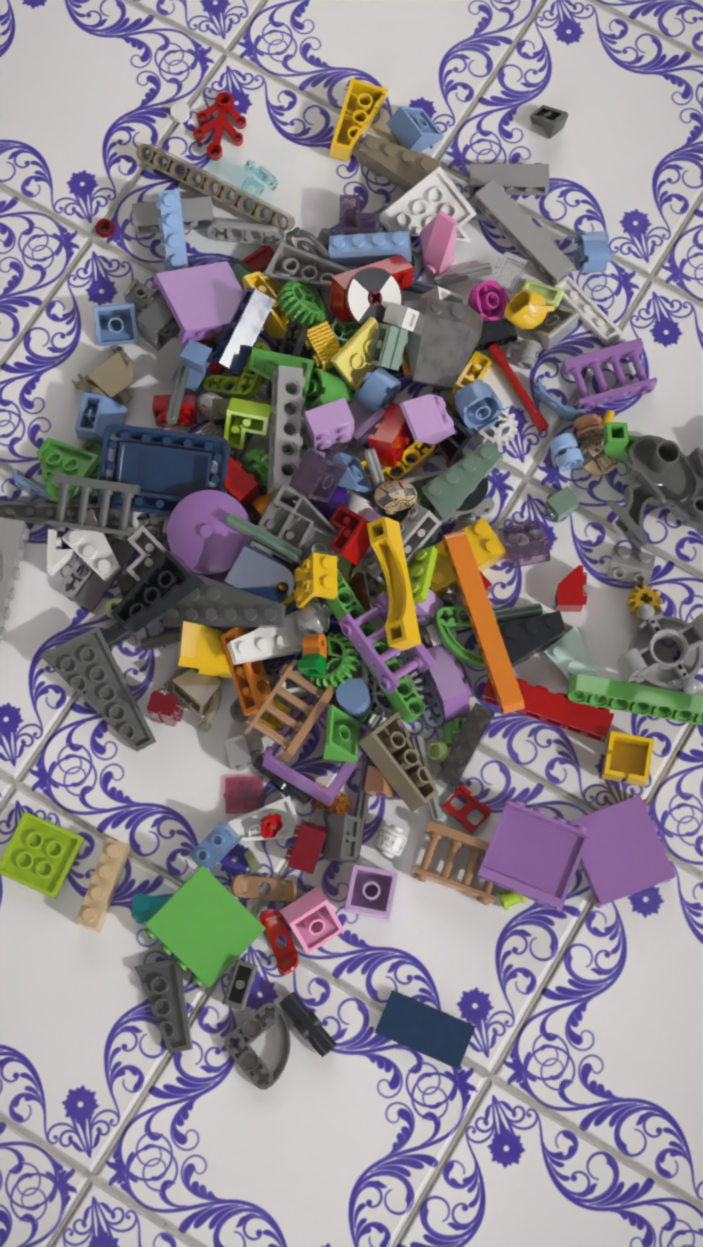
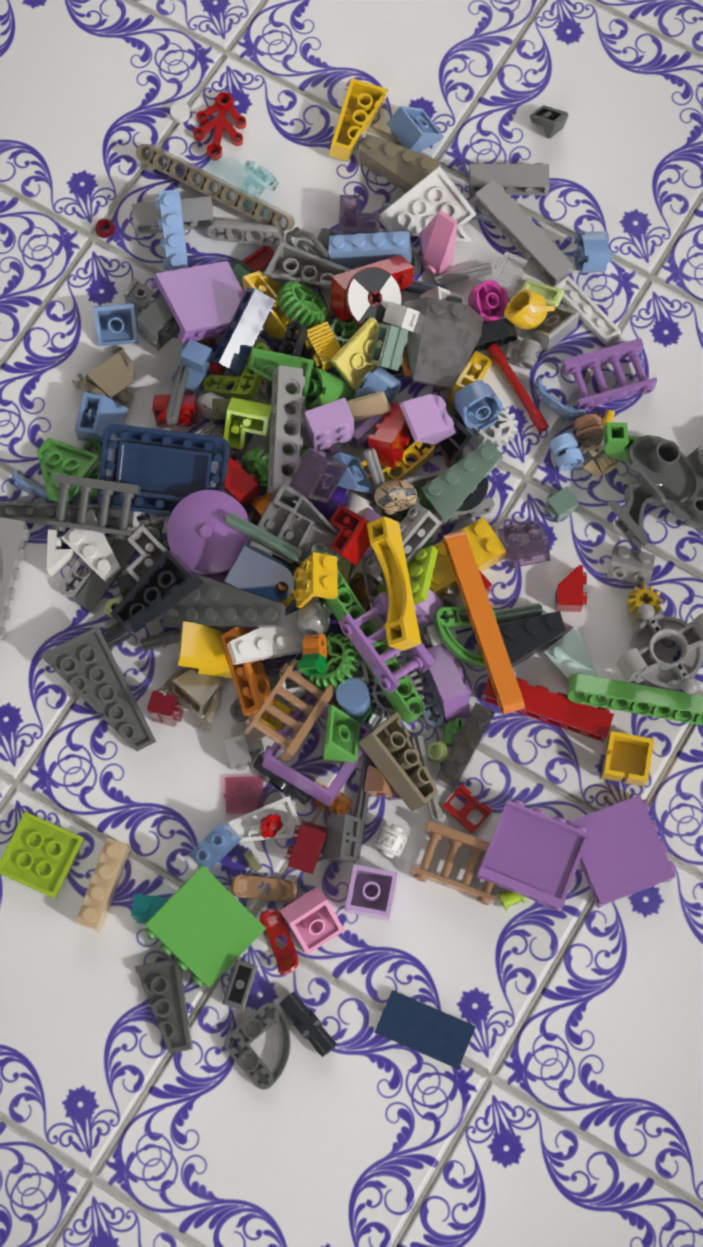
none -> tan tile [346,391,391,422]

